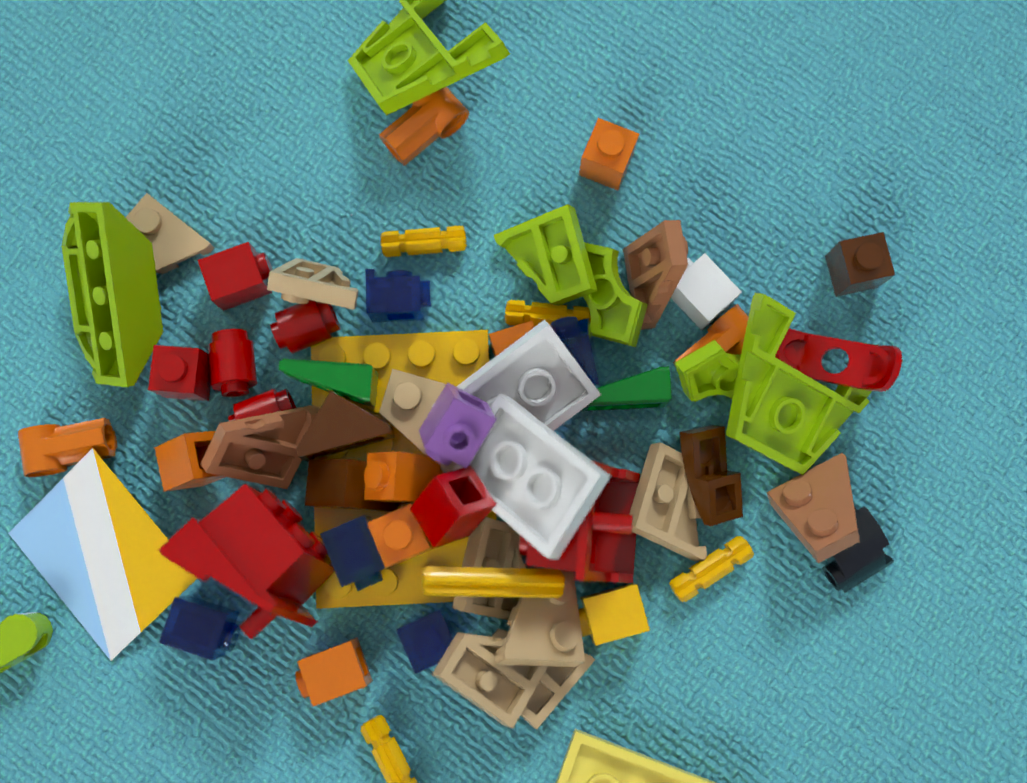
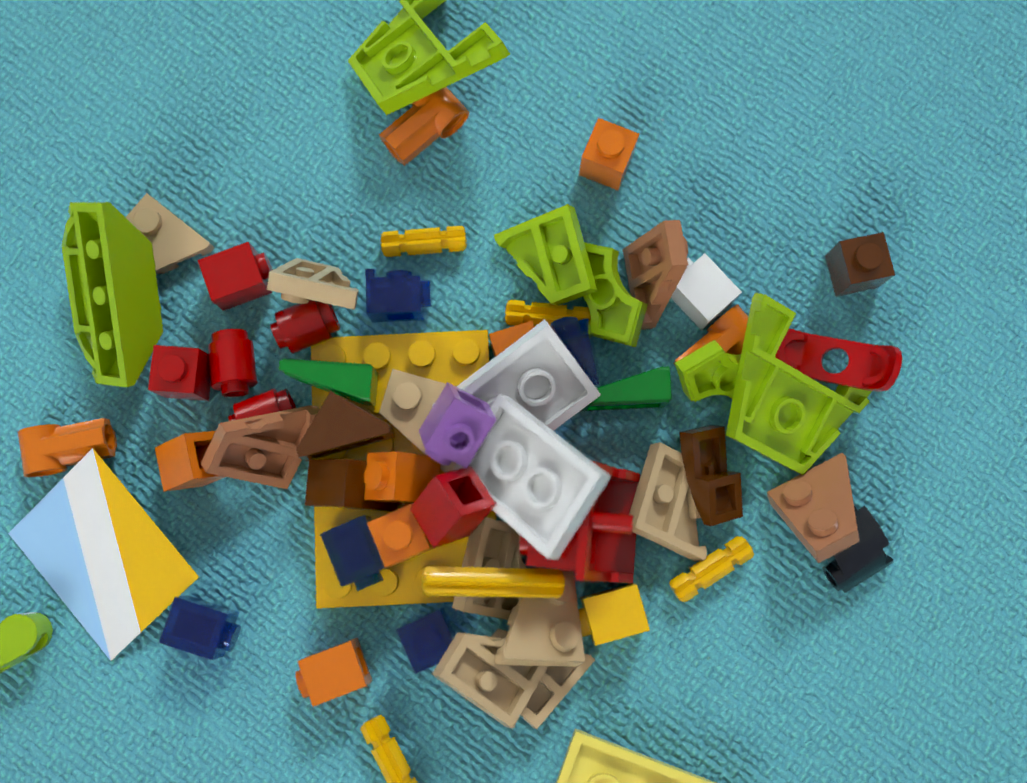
red piece [158,483,337,639] -> none

